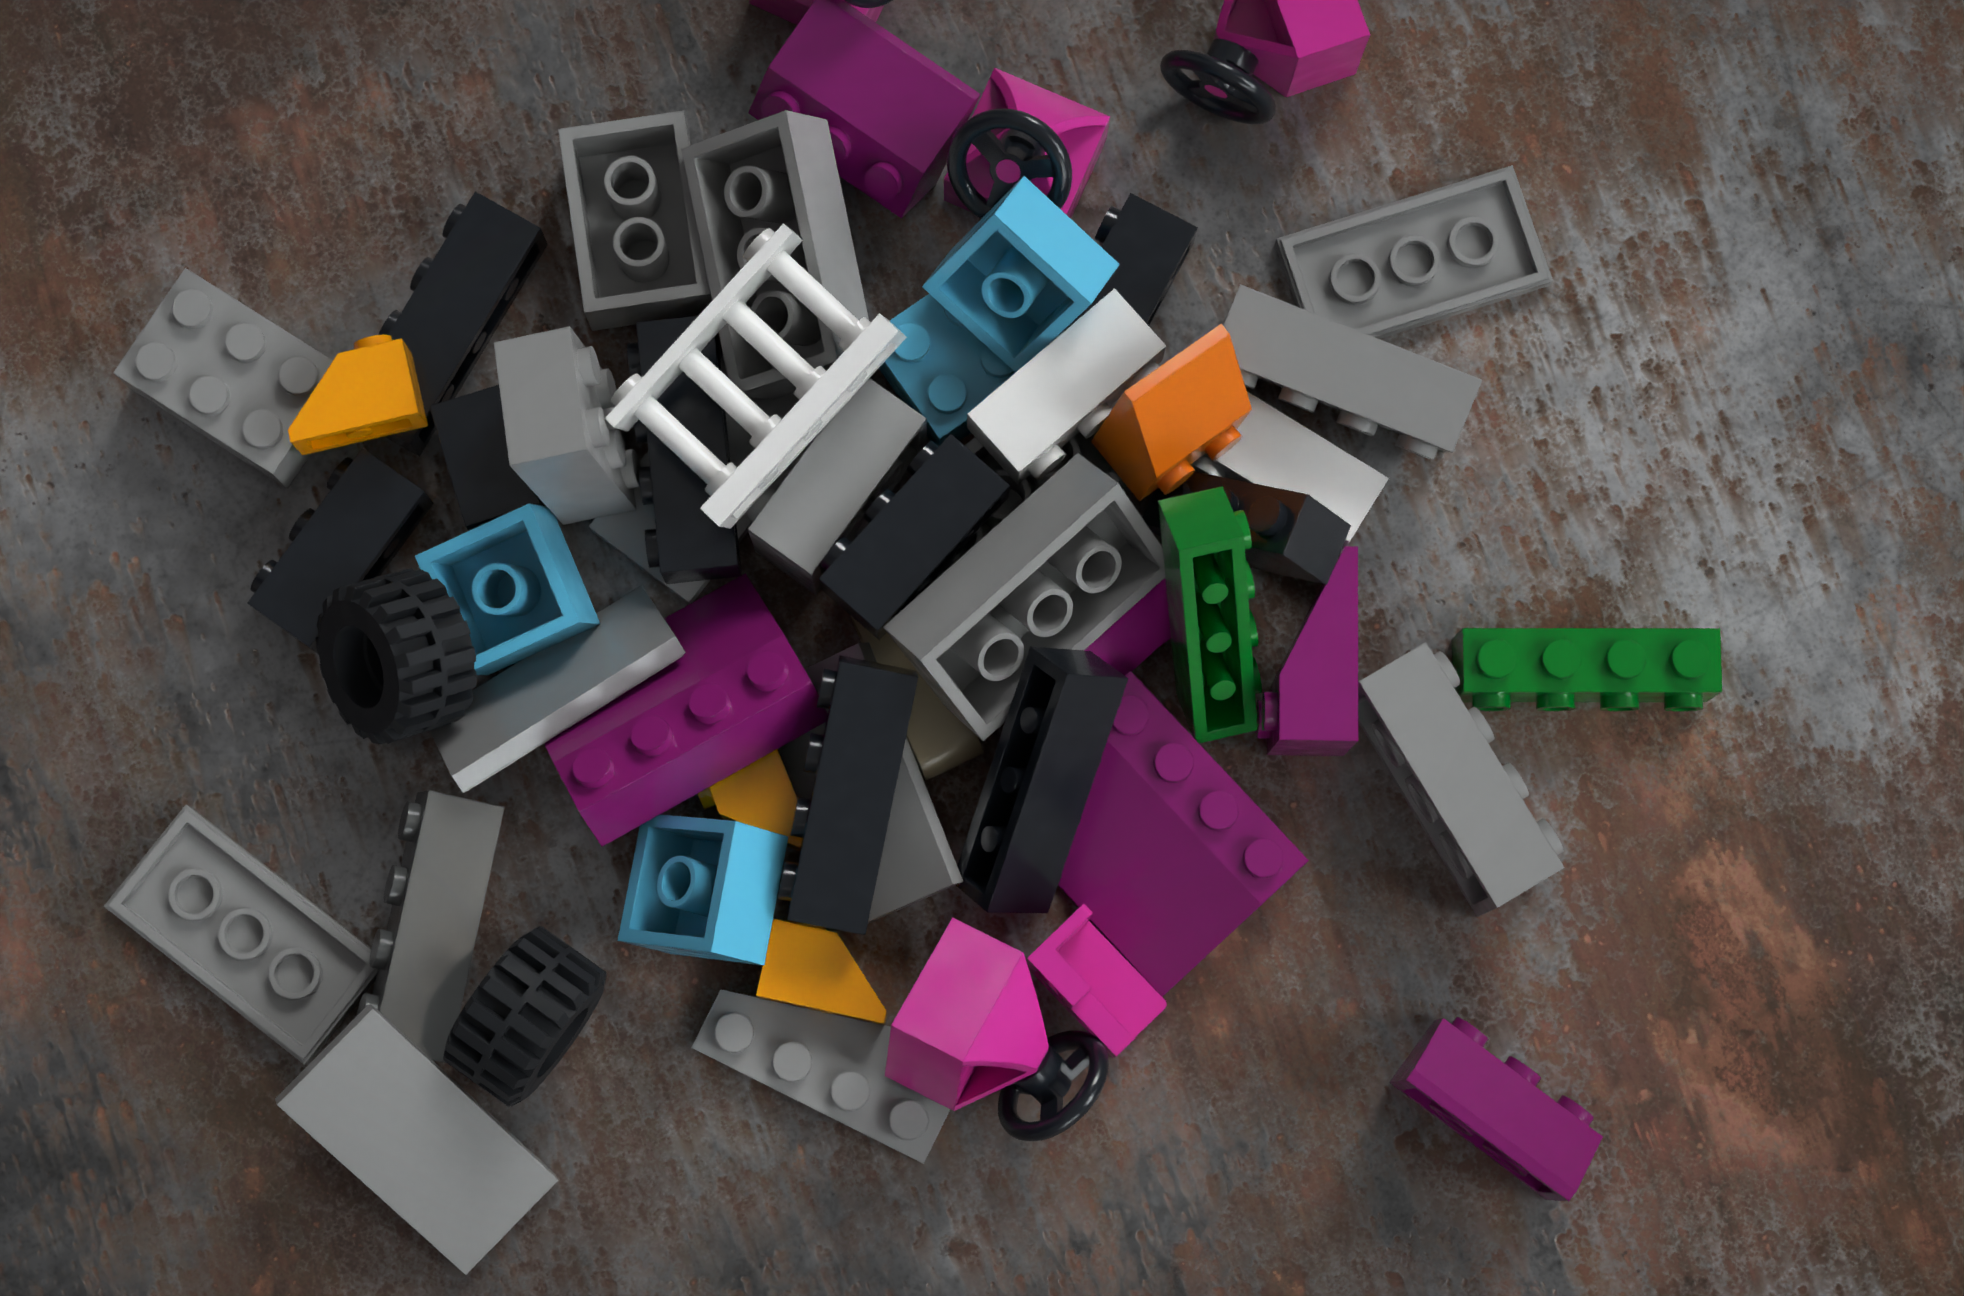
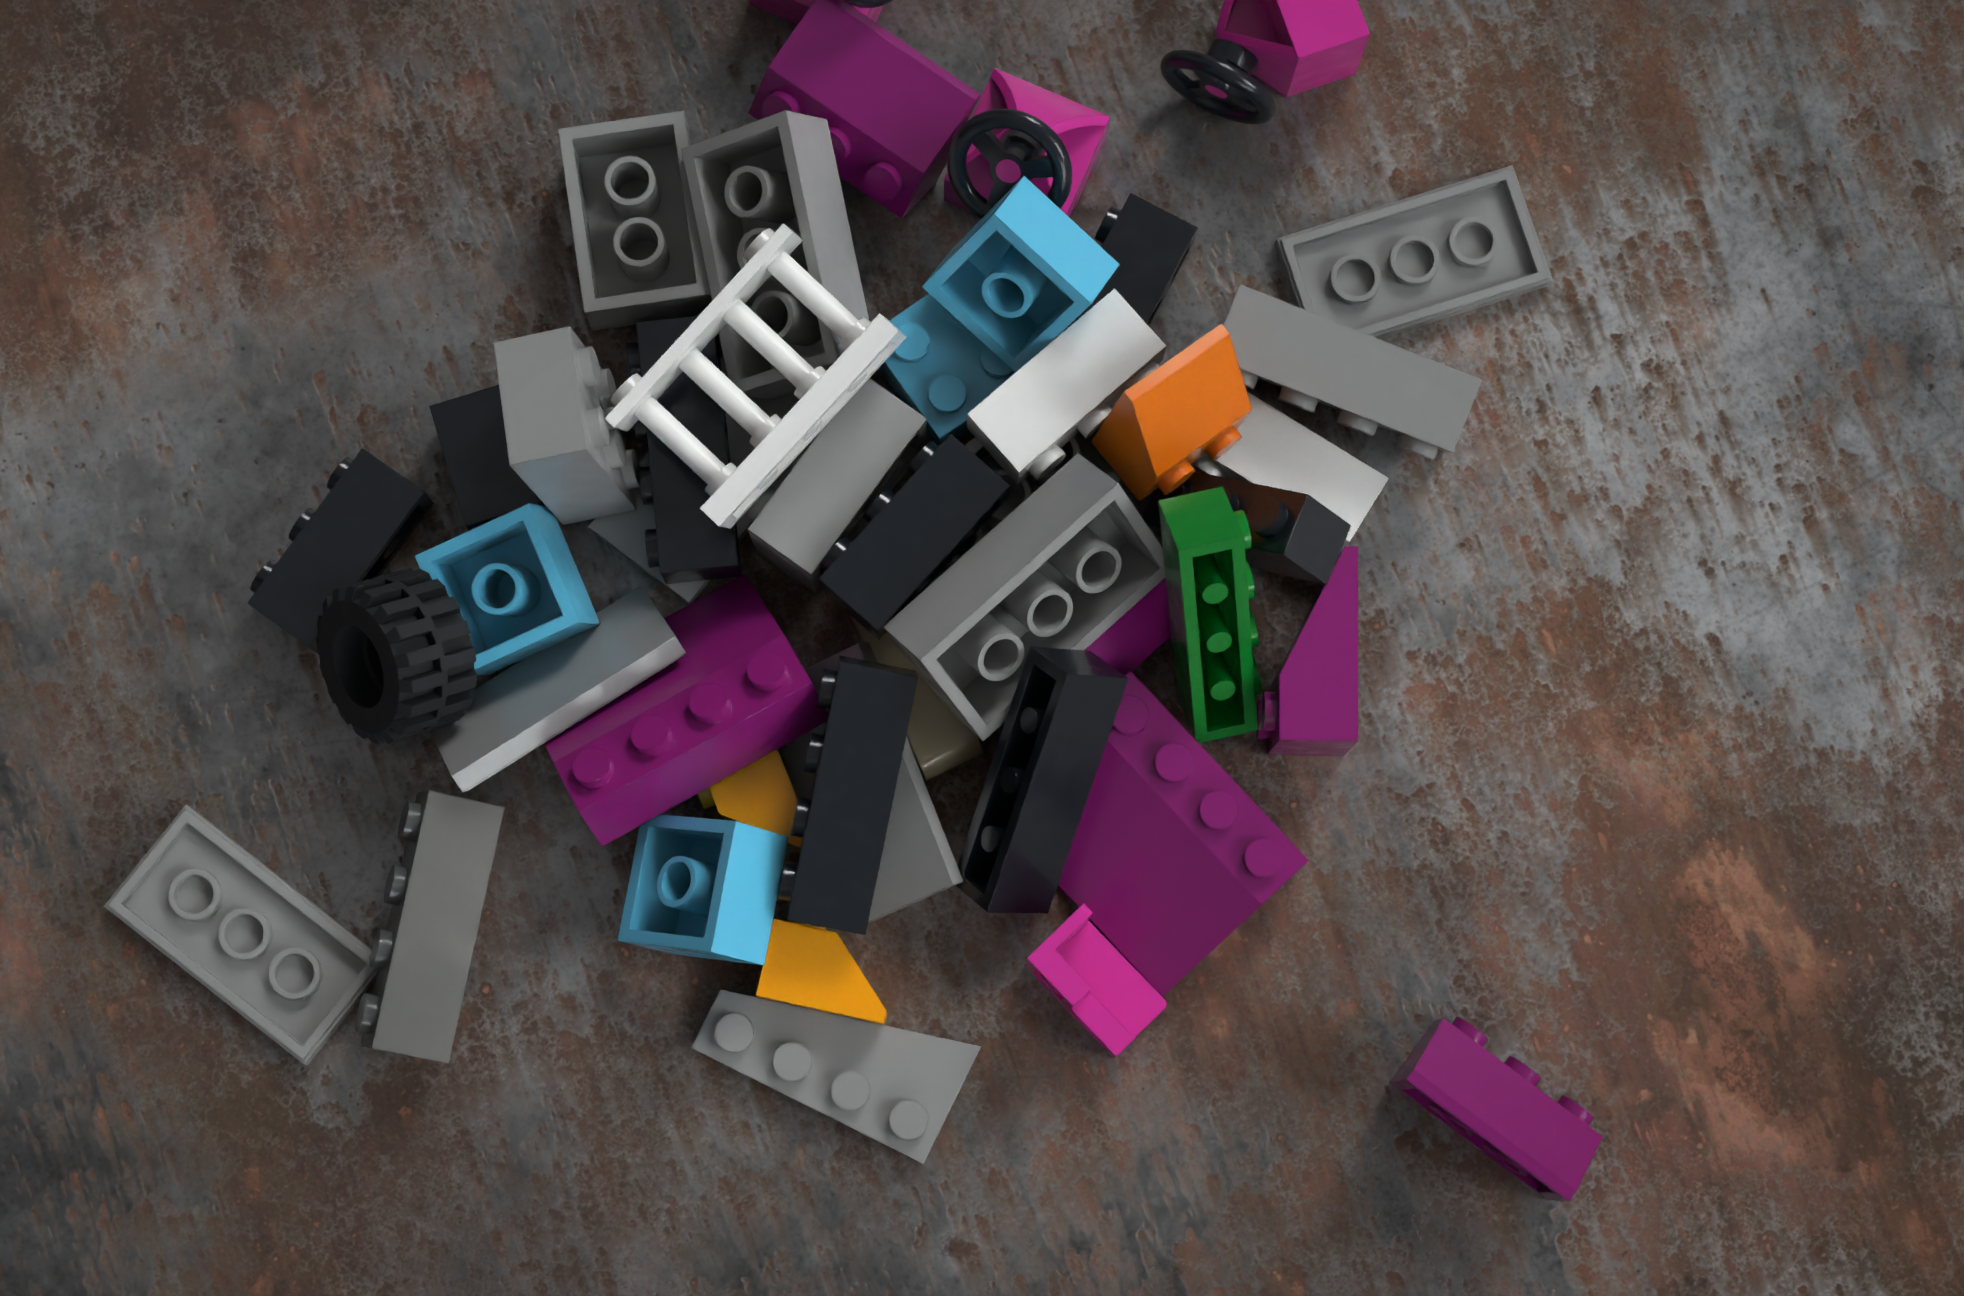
light grey brick [113,268,333,489] -> none
light grey tile [275,1003,558,1275] -> none
light orange slope [288,335,428,455] -> none
black brick [379,191,548,456] -> none
black tyre [443,926,607,1107] -> none
dark pink piece [885,917,1109,1141] -> none
light grey brick [1358,642,1565,917] -> none
green brick [1451,628,1722,712] -> none

